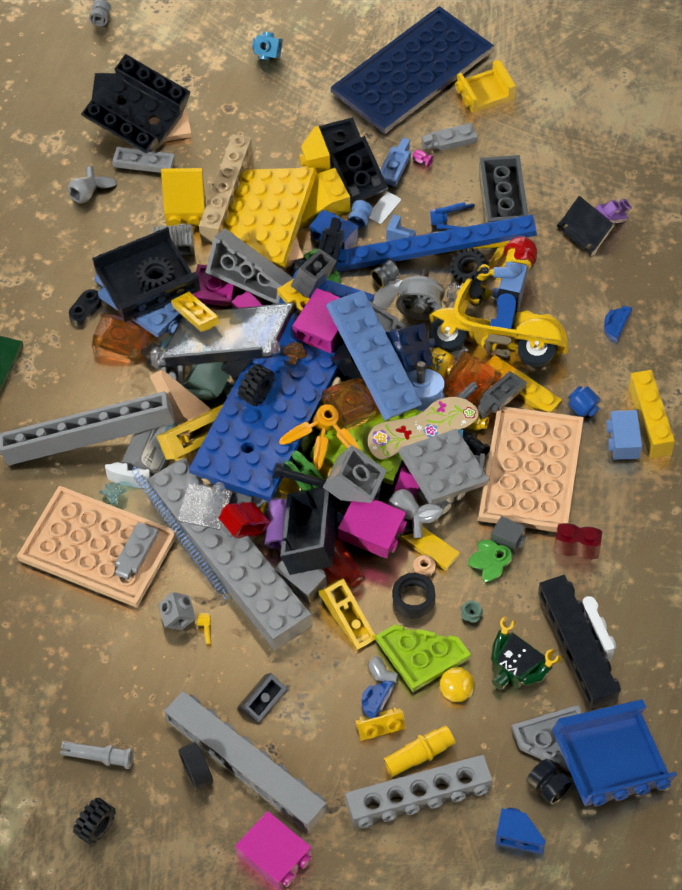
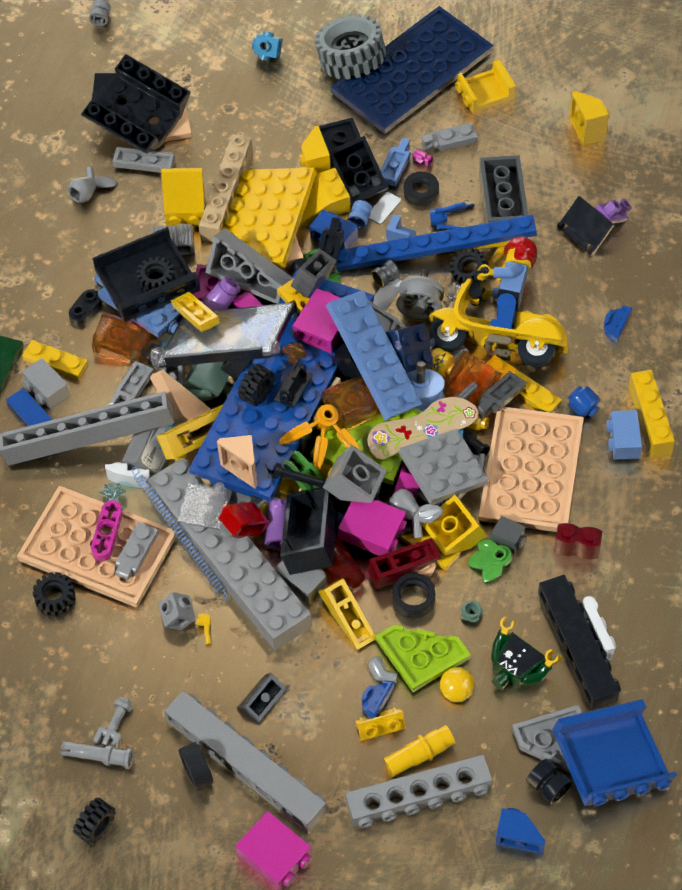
none -> blue tile [6,388,53,426]
none -> yellow plate [22,340,89,380]
none -> light grey brick [22,358,70,410]
none -> black tyre [33,572,76,616]
none -> dark pink beam [91,500,123,562]
none -> light grey hinge [93,697,132,748]
none -> light grey hinge [108,361,155,406]
none -> medium lavender plant [201,276,240,322]
none -> light nougat slope [217,435,258,489]
none -> black hinge [274,362,313,408]
none -> light grey wheel [315,14,386,79]
none -> dark red slope [367,538,441,590]
none -> black tyre [404,171,439,205]
none -> yellow slope [421,495,487,556]
none -> yellow slope [569,91,610,146]

